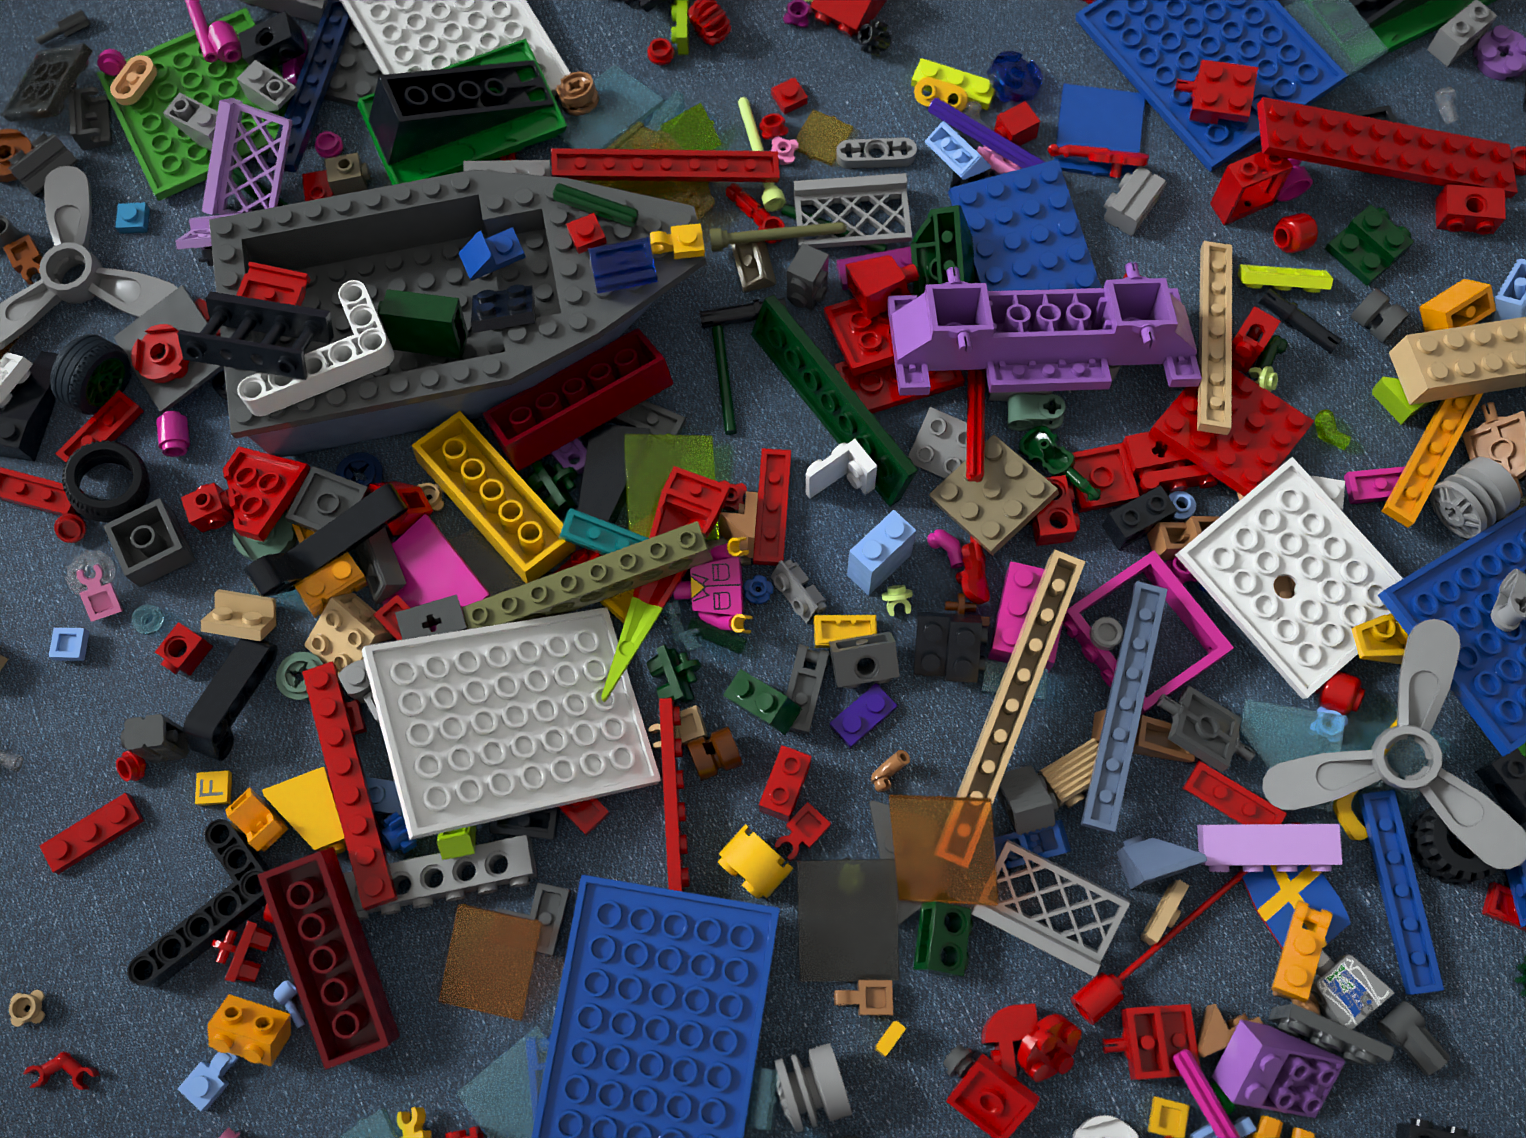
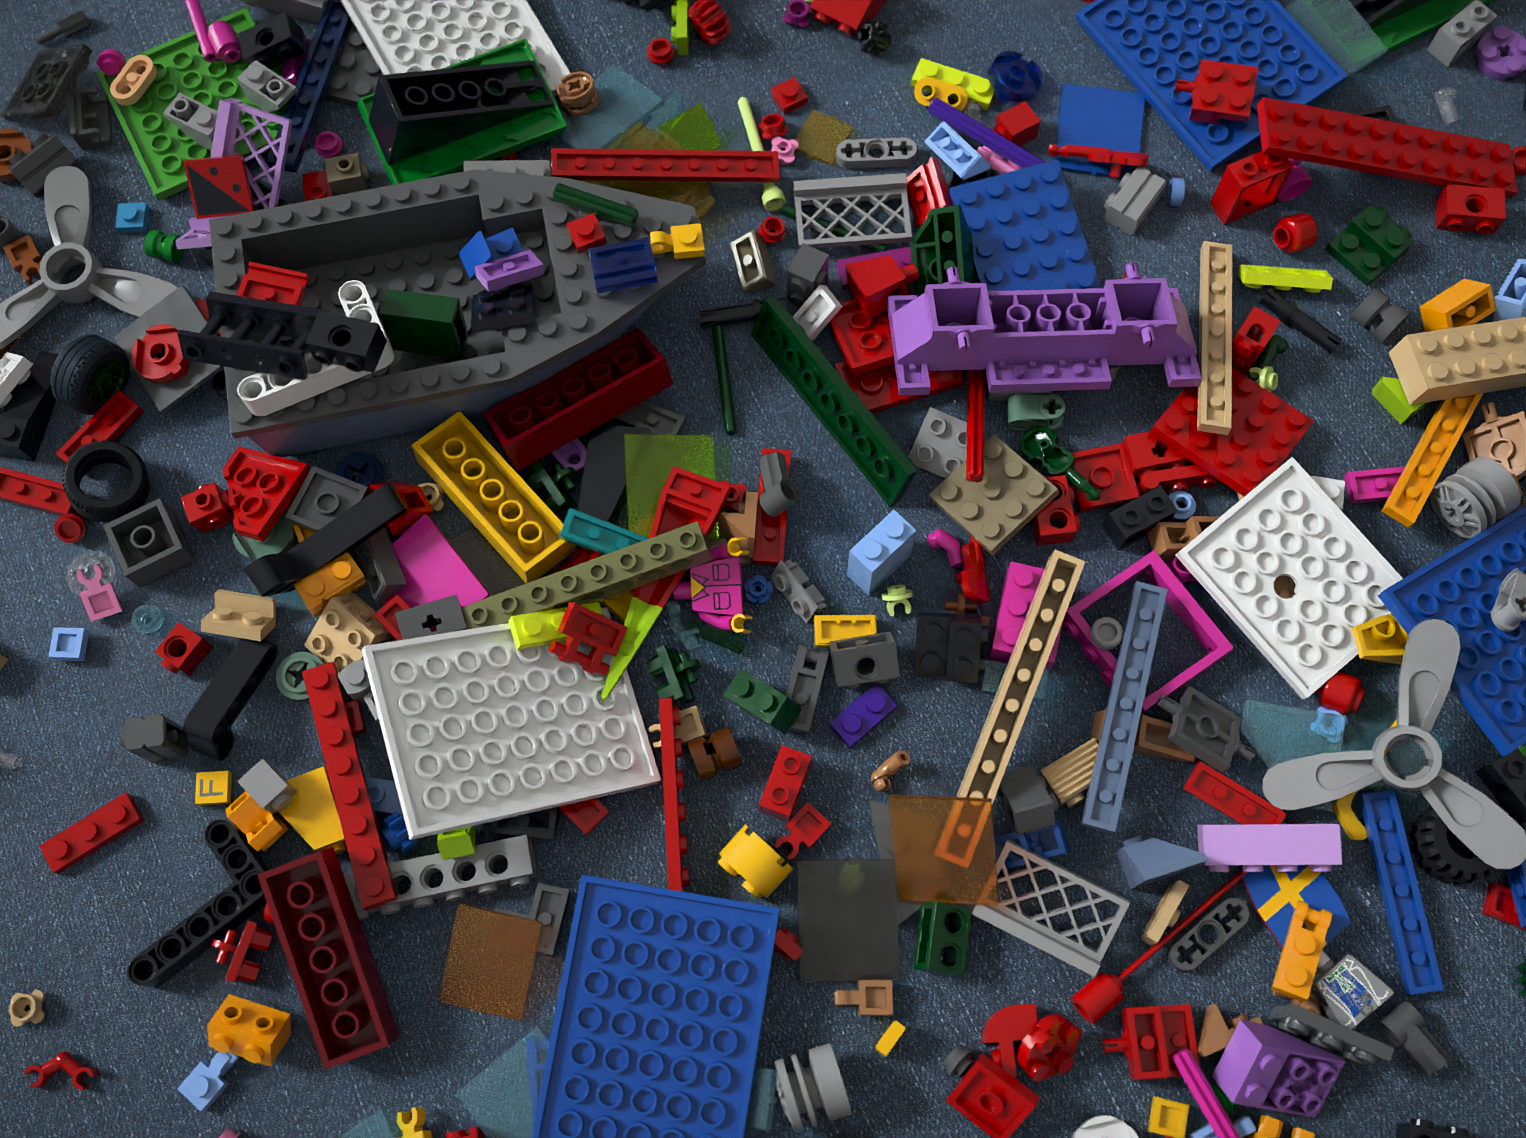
red plate [116,751,146,781] -> none
dark pink brick [156,411,190,457] -> none
light blue hand [274,980,305,1029] -> none
olive piece [710,222,847,252] -> none
red axle [725,182,771,226] -> none
white bracket [806,439,877,499] -> none
clear neon green arm [1314,409,1351,450] -> none
none -> green wheel [144,229,185,263]
none -> tile [183,154,255,219]
none -> light grey brick [237,758,297,815]
none -> black brick [305,311,387,373]
none -> medium lavender plate [475,250,544,292]
none -> neon yellow plate [508,602,604,650]
none -> red plate [549,602,628,676]
none -> dark grey piece [759,452,800,517]
none -> red plate [773,928,803,961]
none -> white plate [793,285,843,341]
none -> red plate [907,157,953,228]
none -> medium blue tile [1167,178,1185,207]
none -> dark grey beam [1167,898,1249,972]

